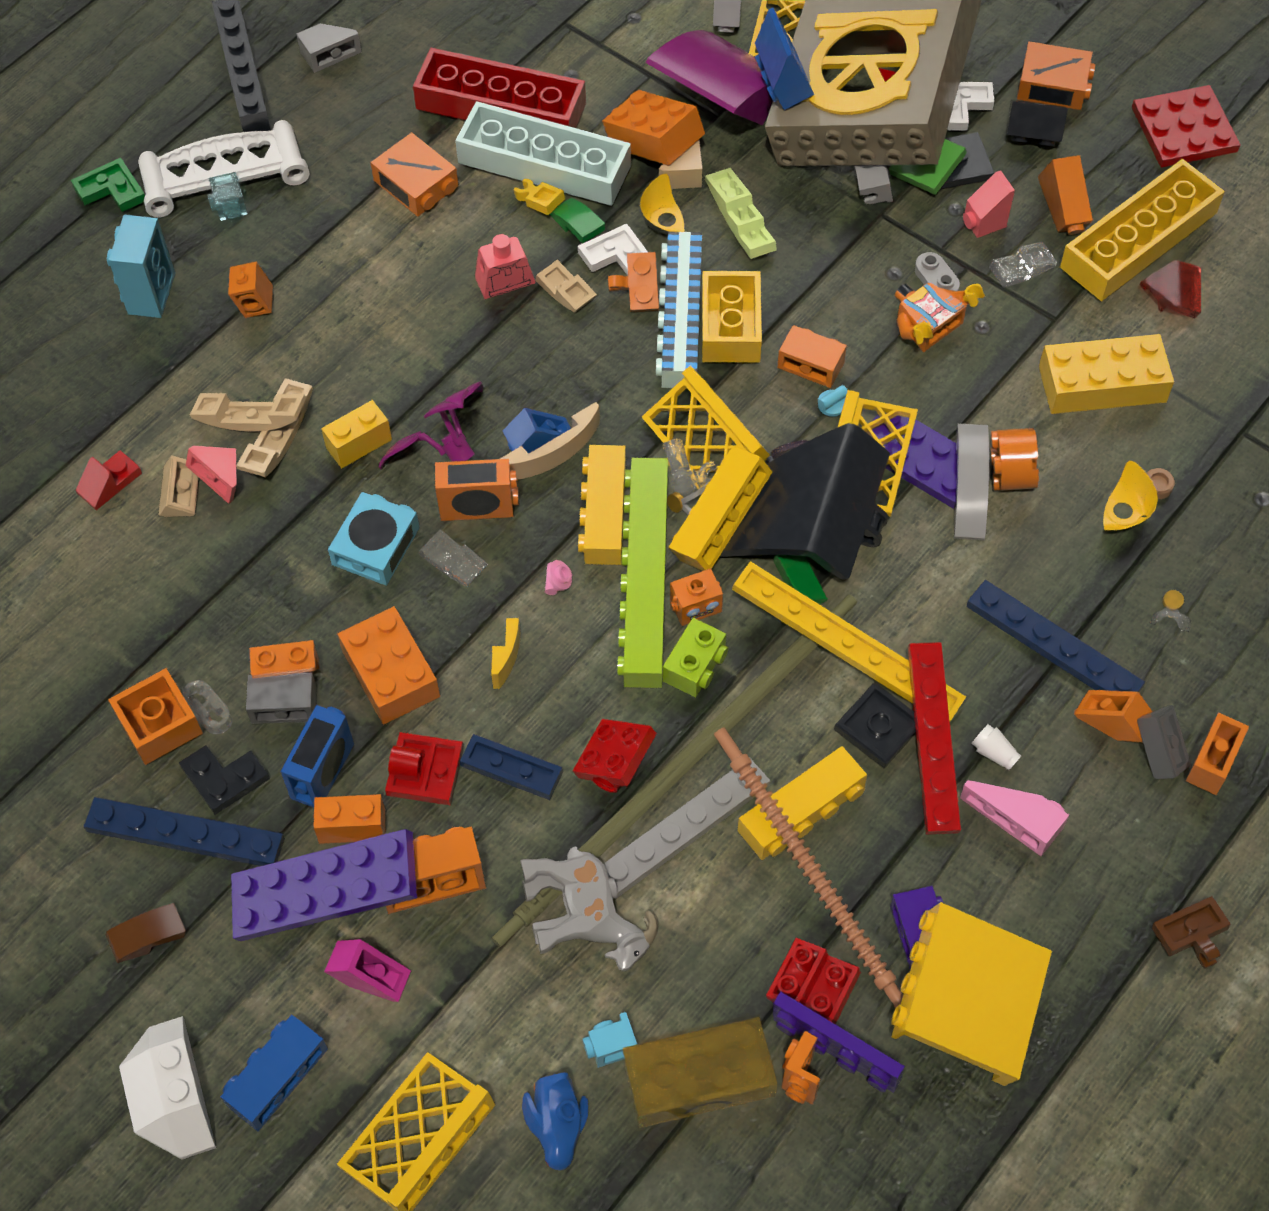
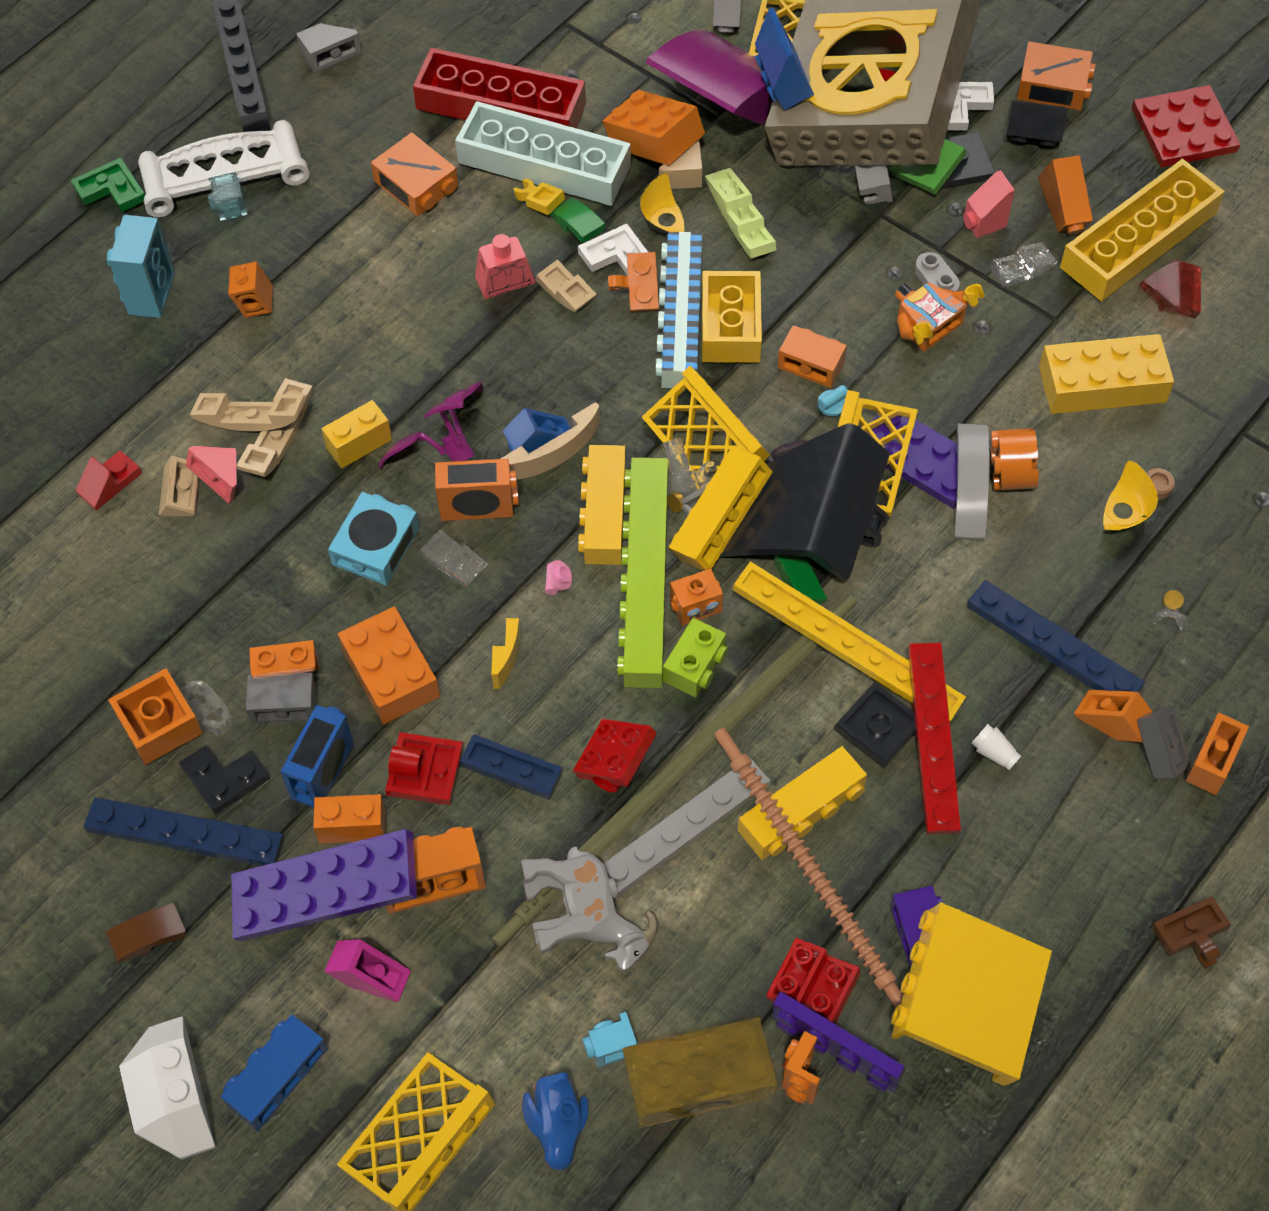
bright pink slope [960,780,1069,856] -> none

